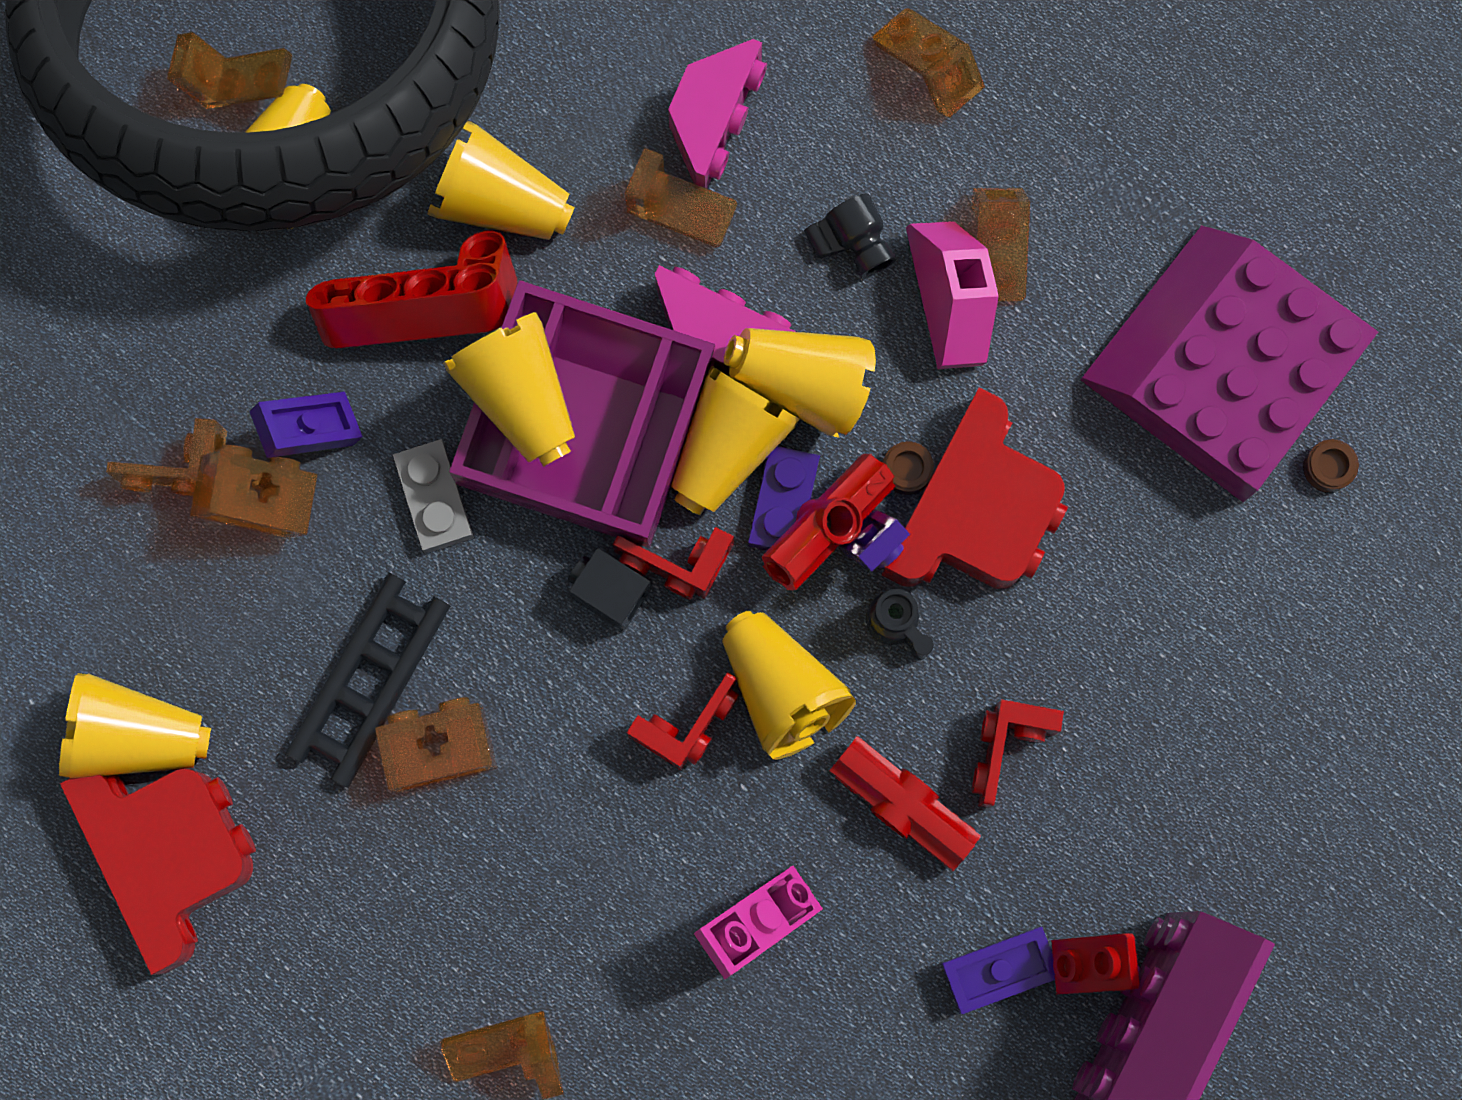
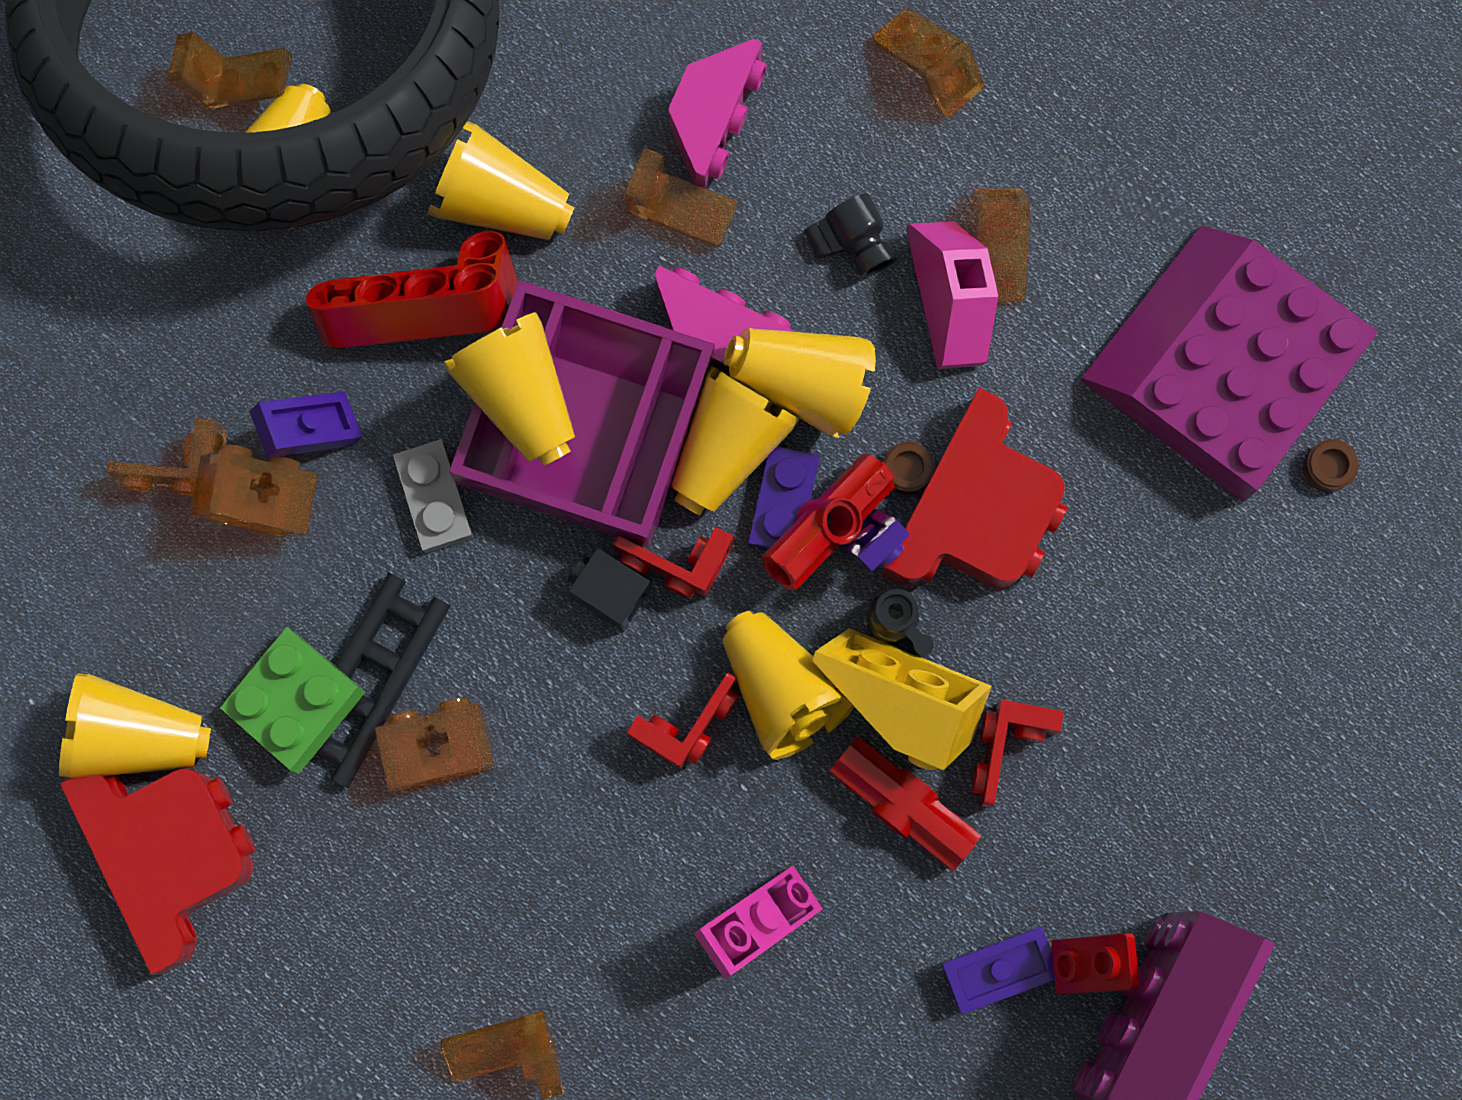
none -> bright green plate [220,627,365,774]
none -> yellow slope [812,628,992,770]

